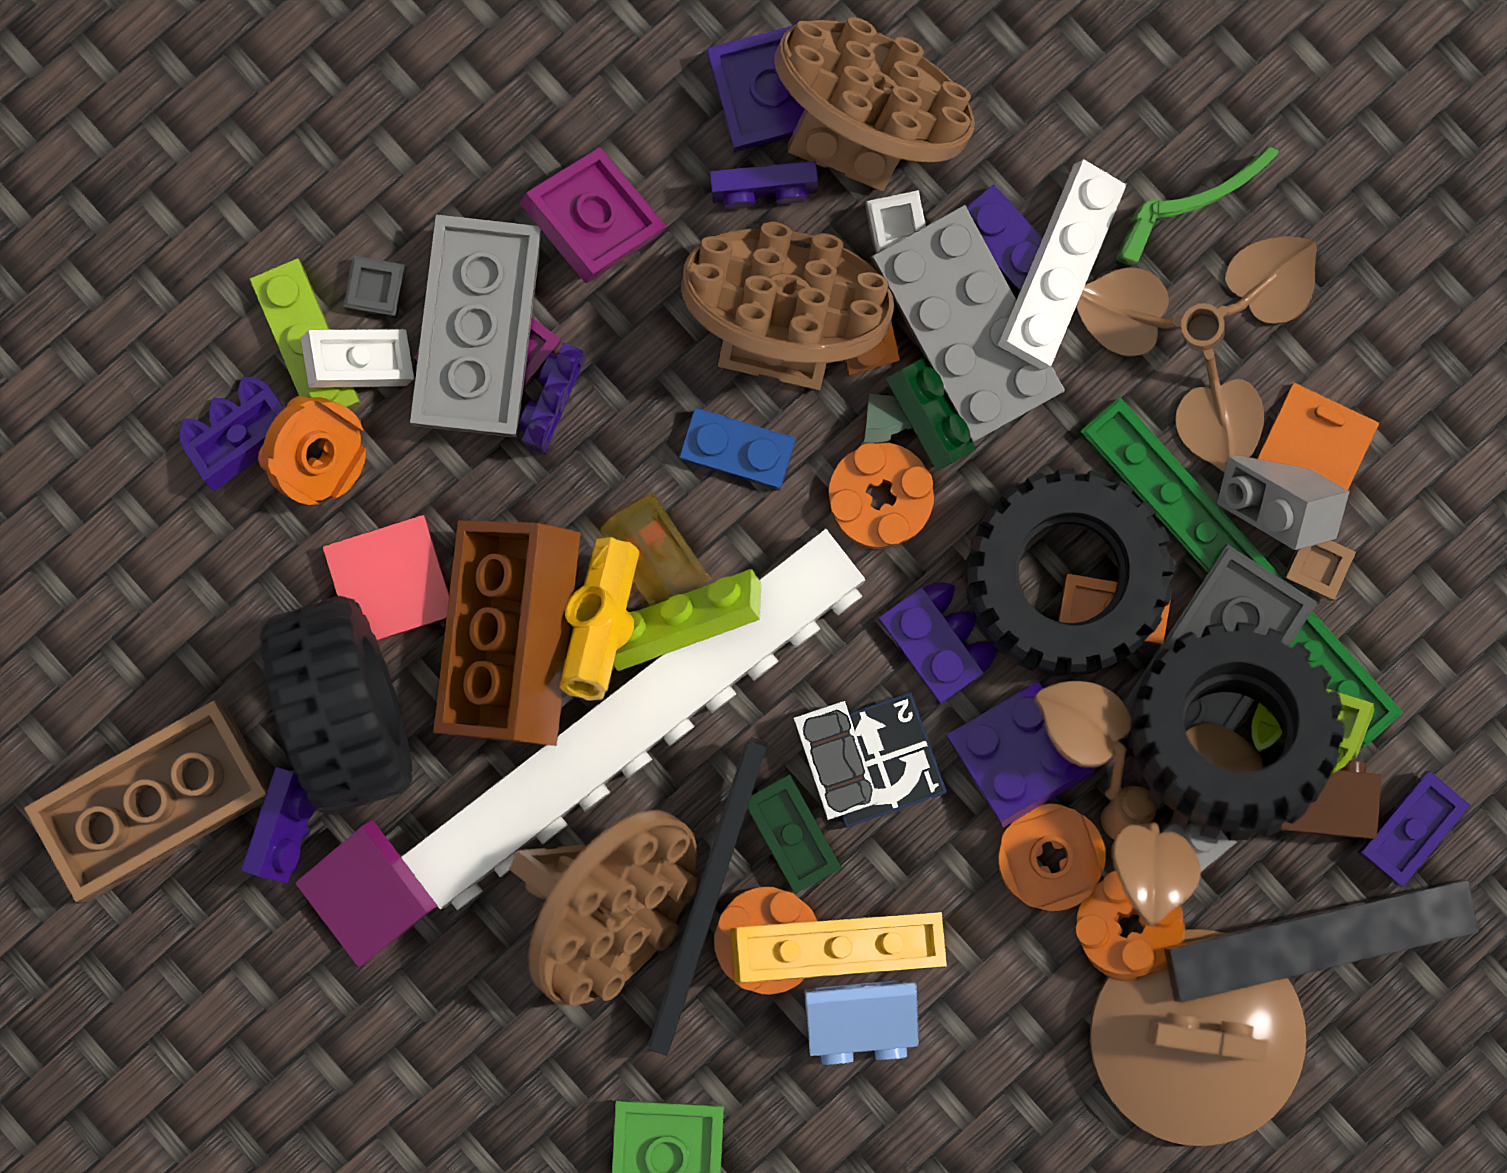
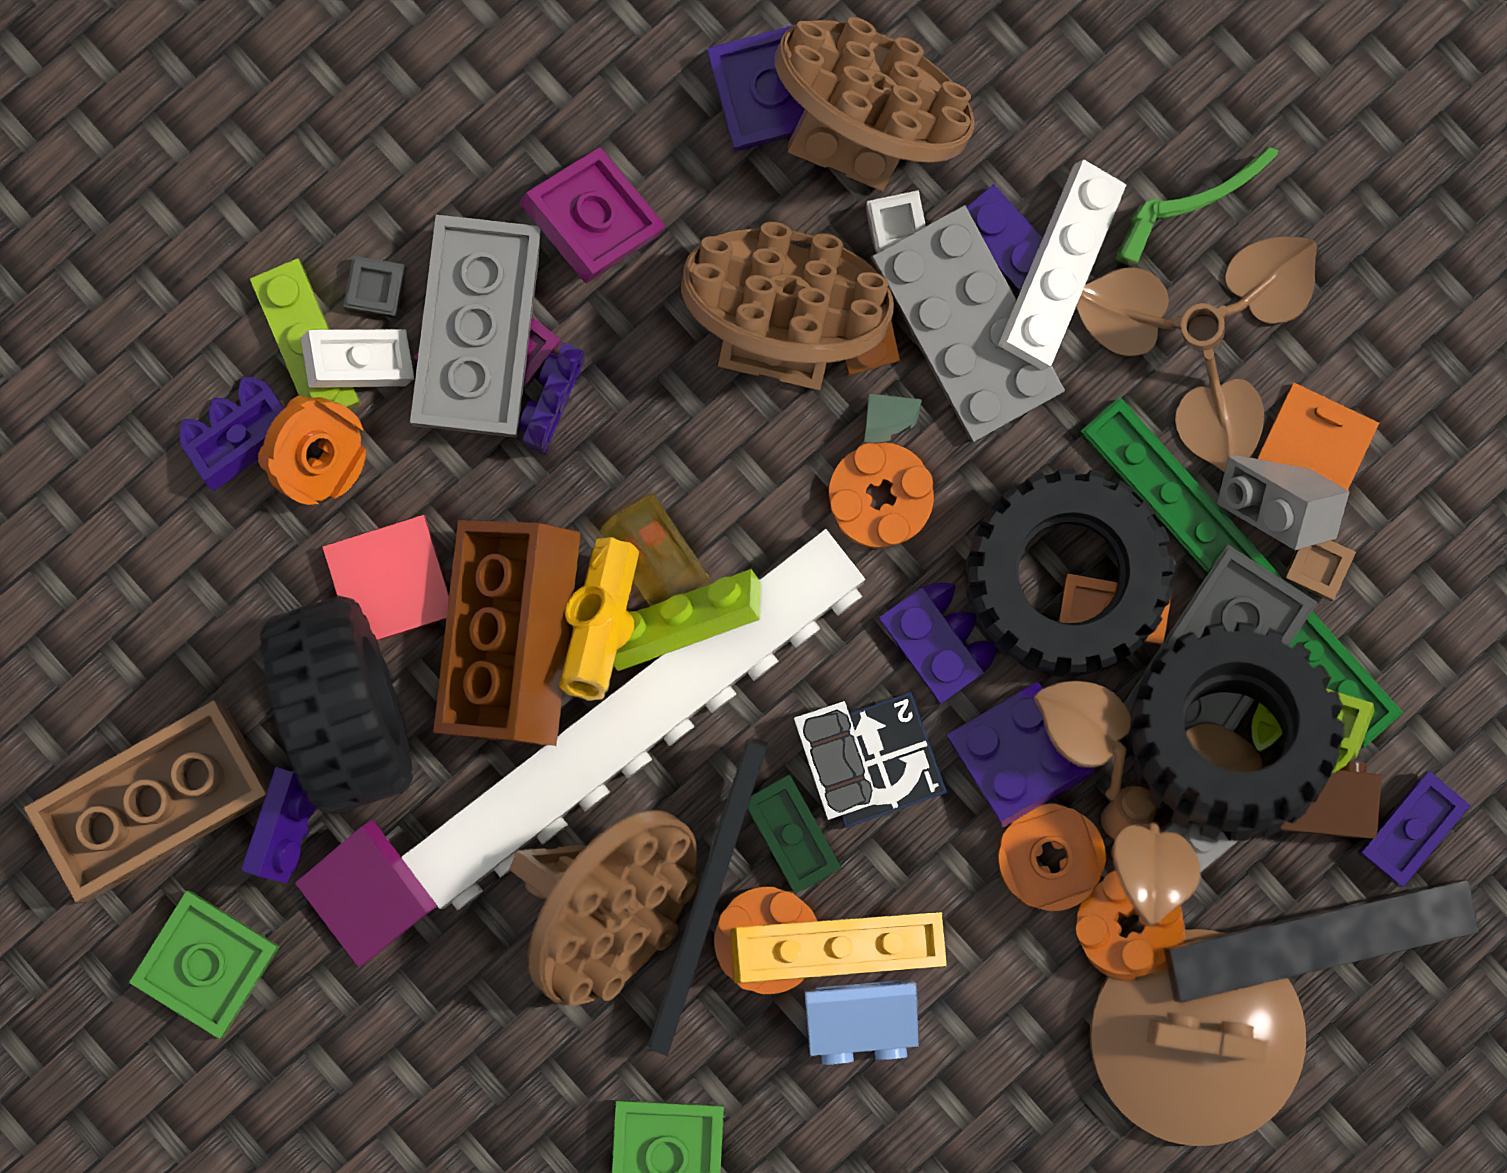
blue plate [680,408,796,490] -> none
dark purple plate [710,161,818,209] -> none
dark green plate [886,357,976,471] -> none
none -> bright green plate [129,890,280,1039]

